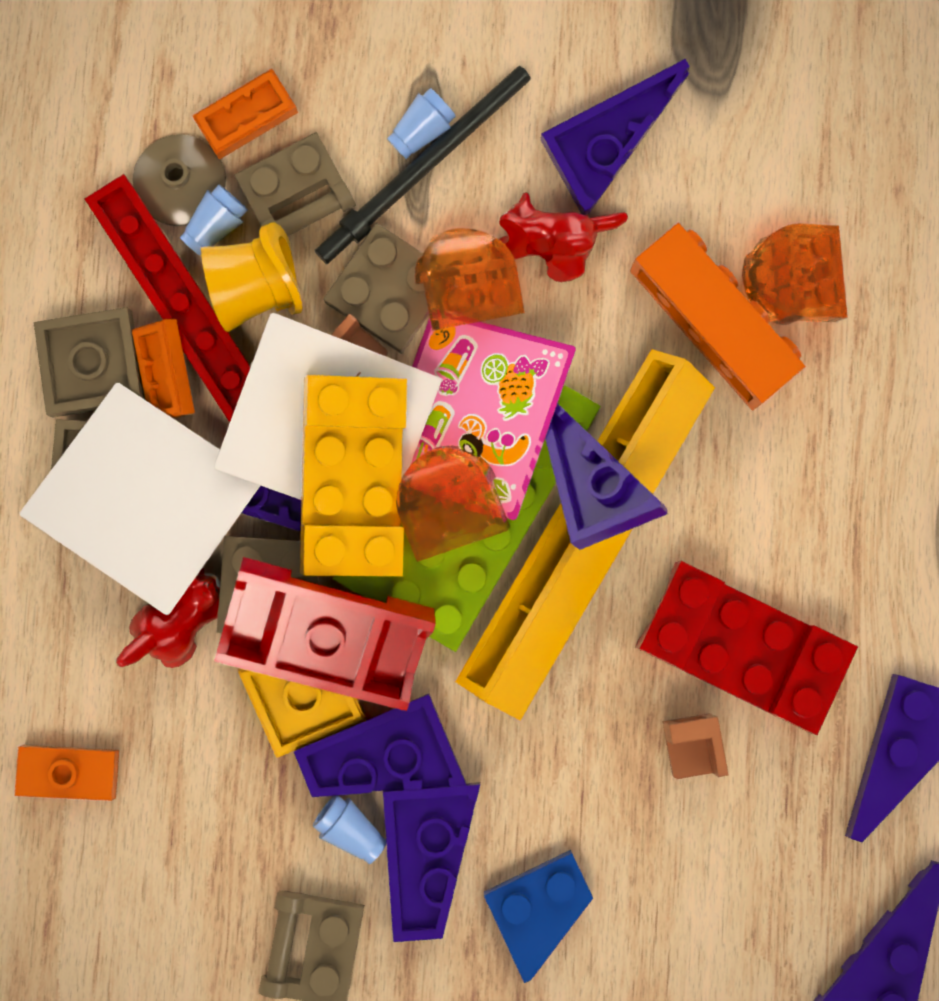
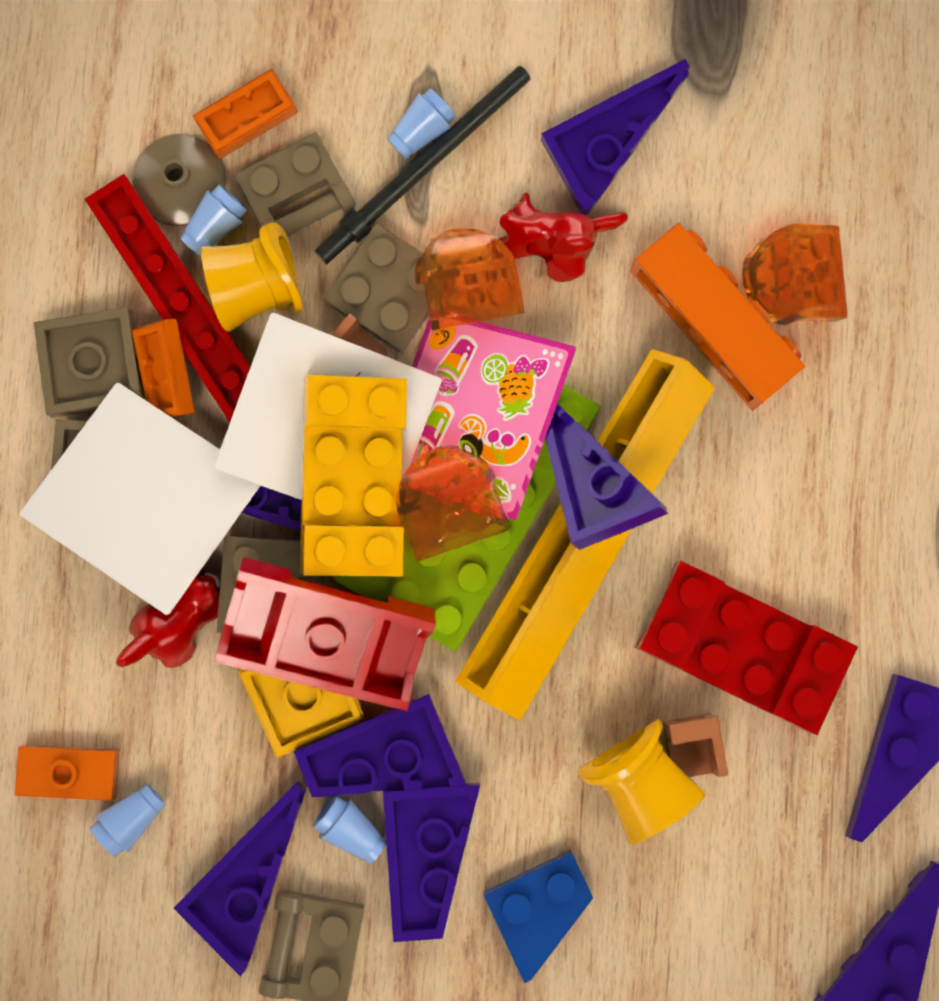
none -> light blue cone [90,784,166,857]
none -> dark purple wing [173,781,307,976]
none -> yellow hat [577,718,706,845]

